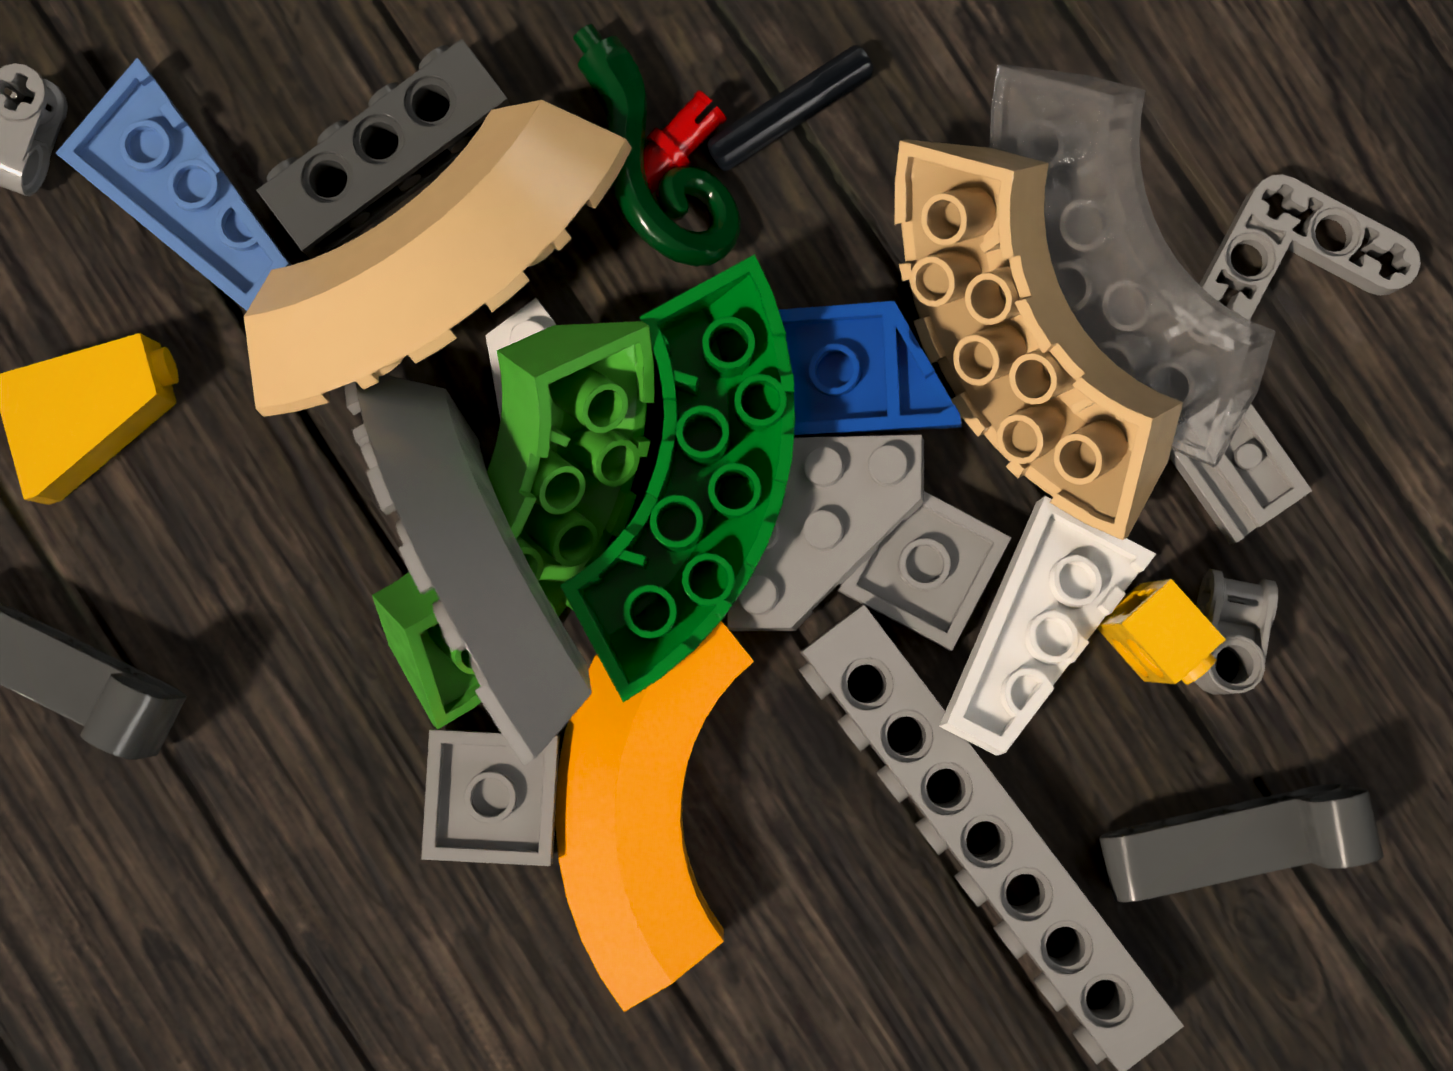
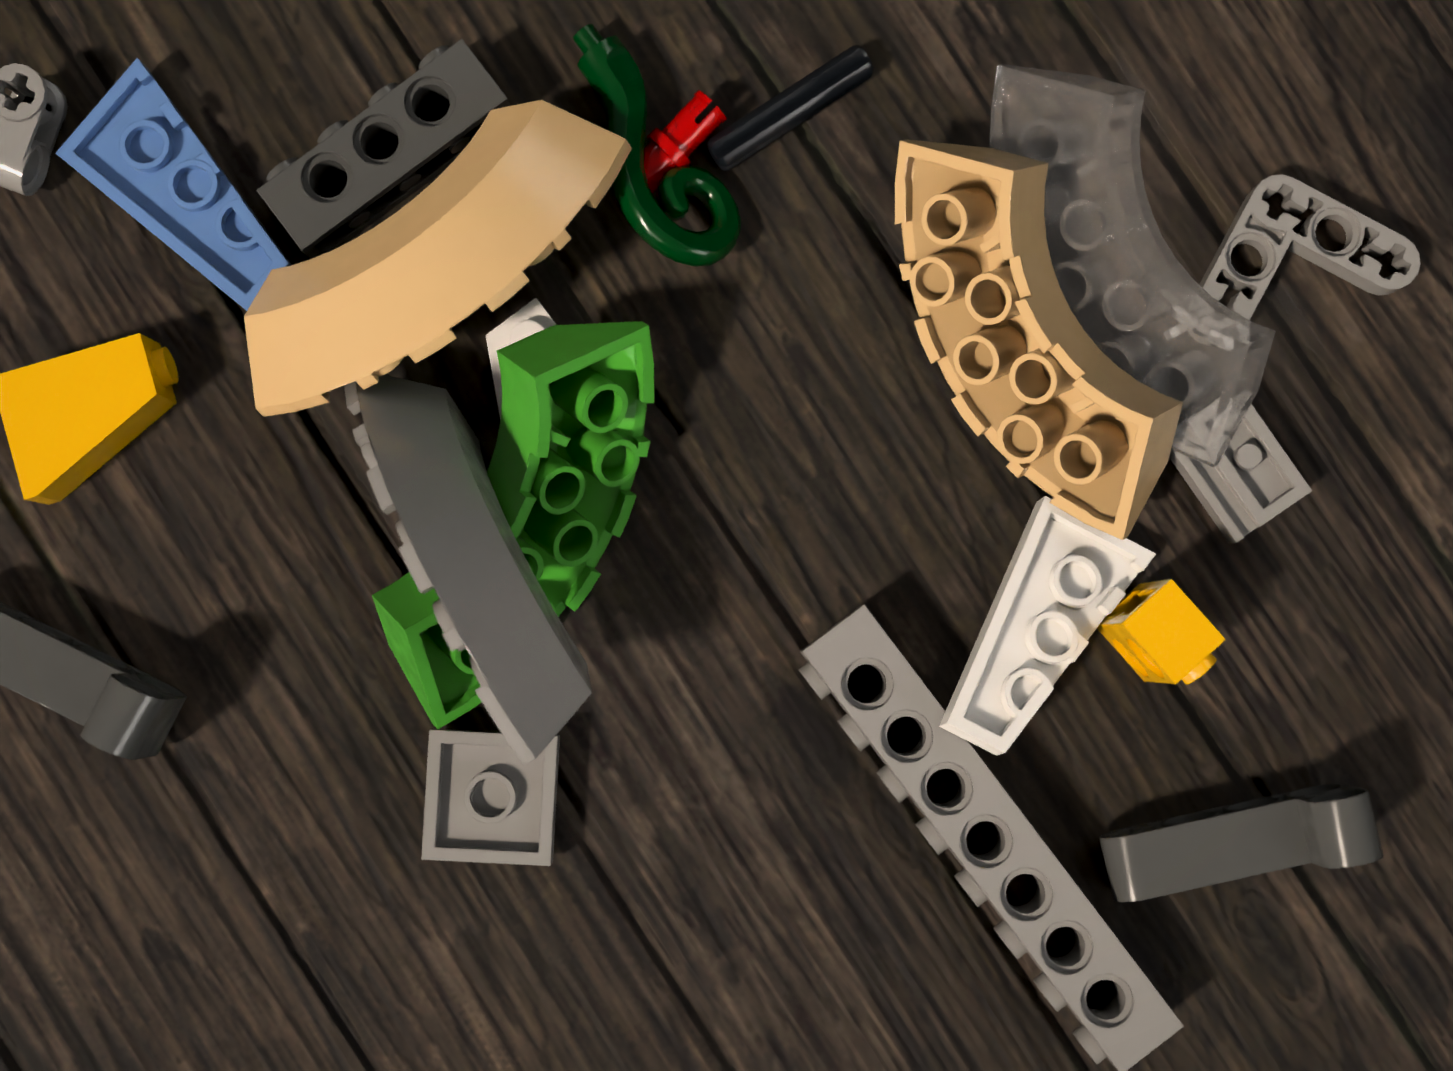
light orange brick [555,621,754,1012] -> none
green brick [560,254,795,702] -> none
light grey plate [727,435,924,631] -> none
blue wing [779,301,962,438] -> none
light grey plate [837,491,1012,651] -> none
light grey piece [1194,569,1278,695] -> none

